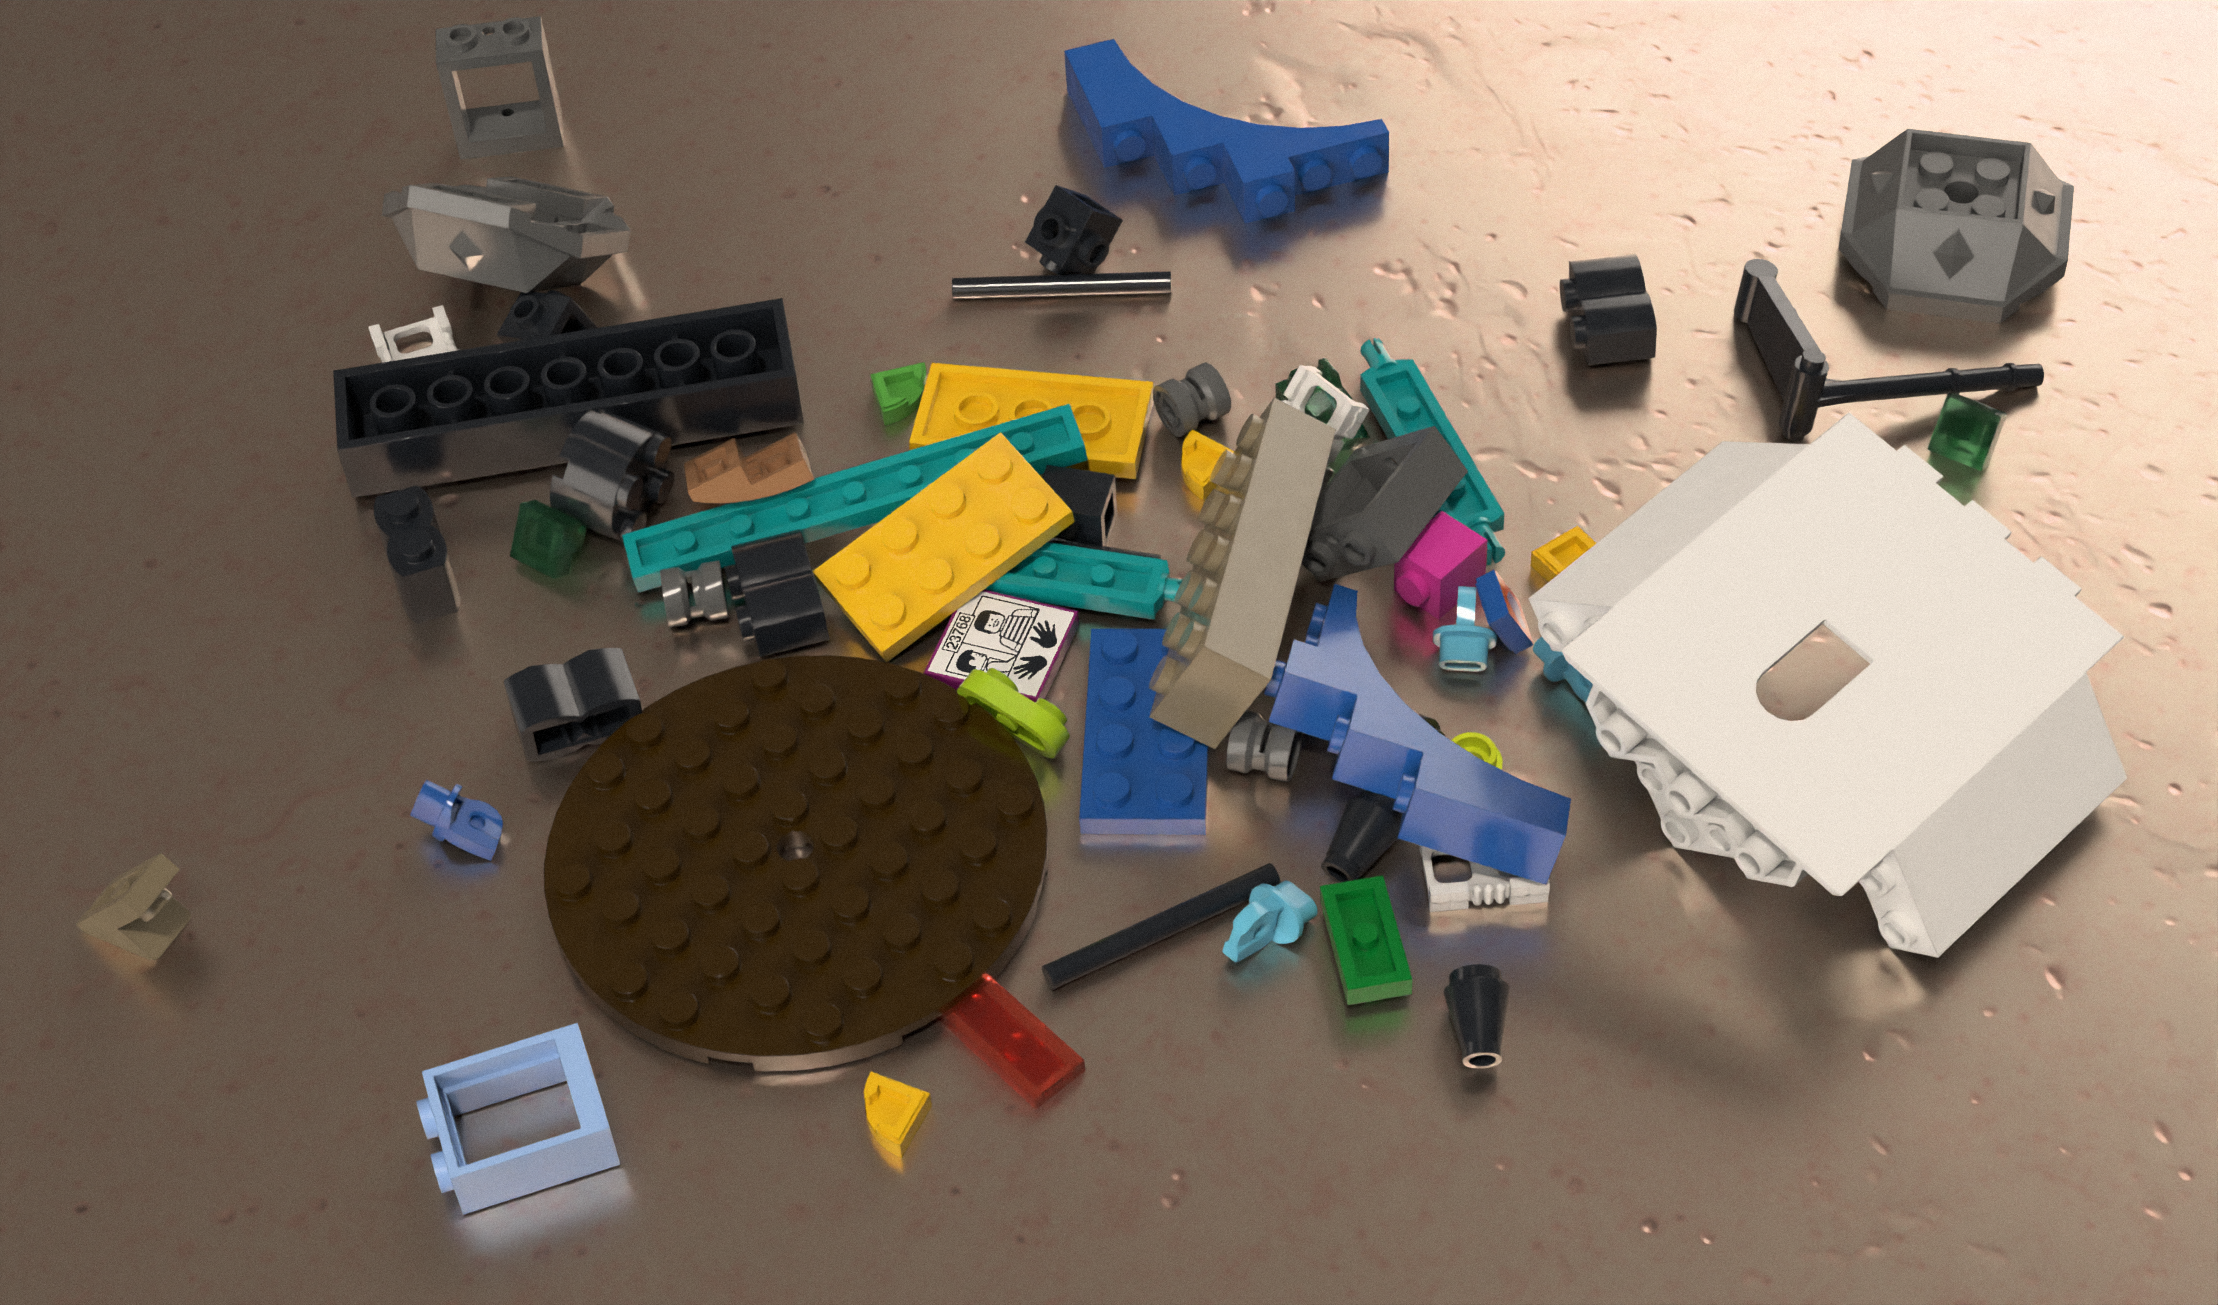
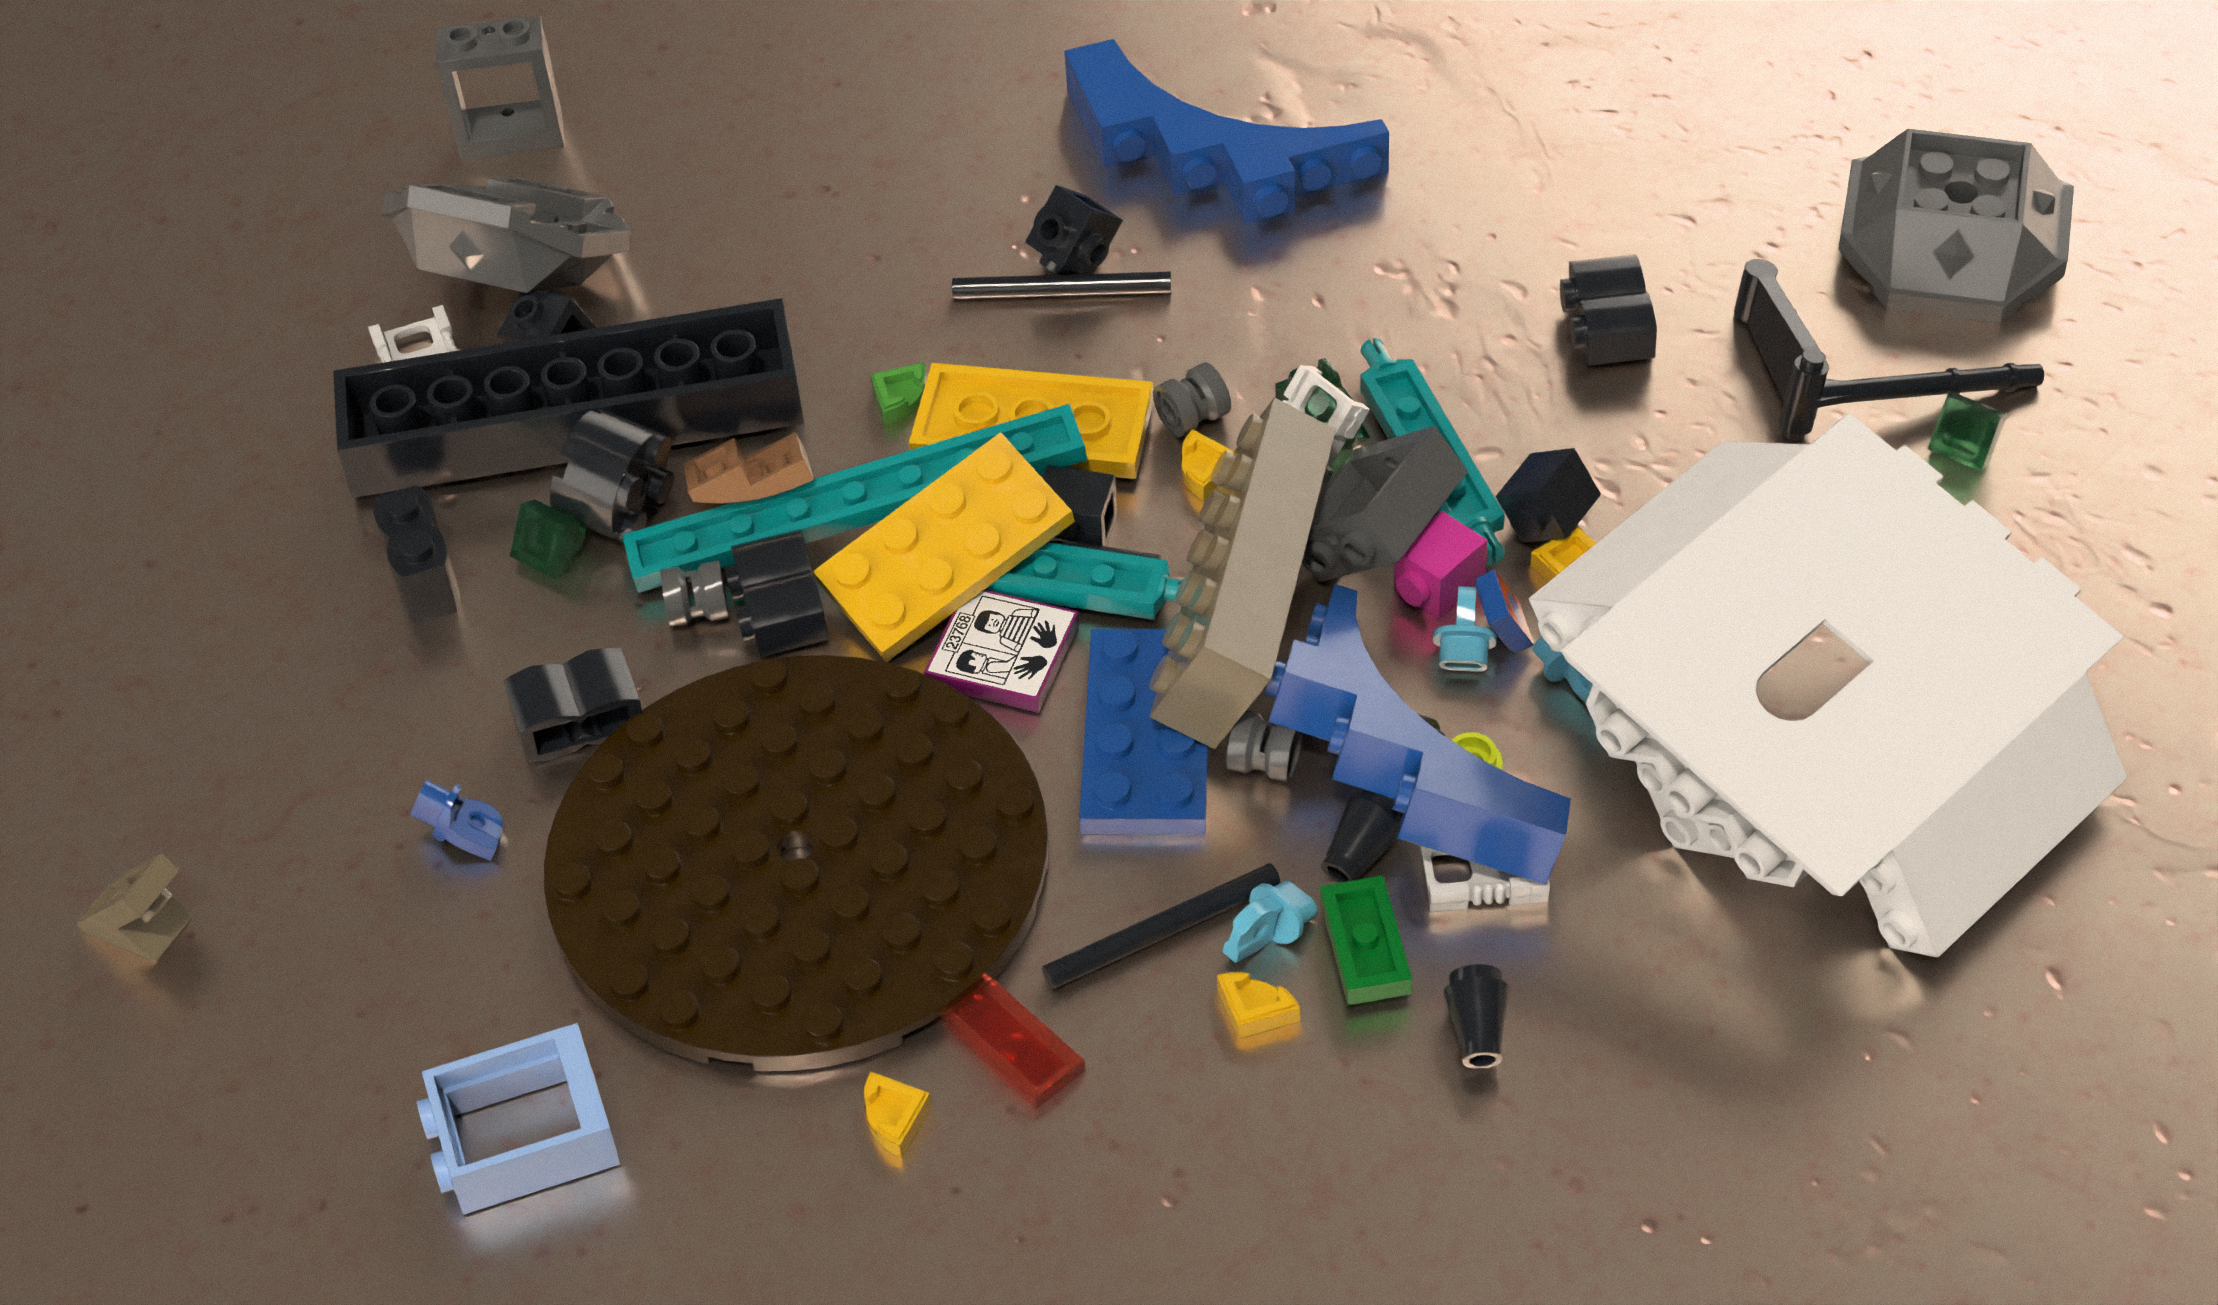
lime plate [957,668,1070,758] -> none
none -> yellow tile [1217,972,1301,1039]
none -> black brick [1495,448,1601,543]

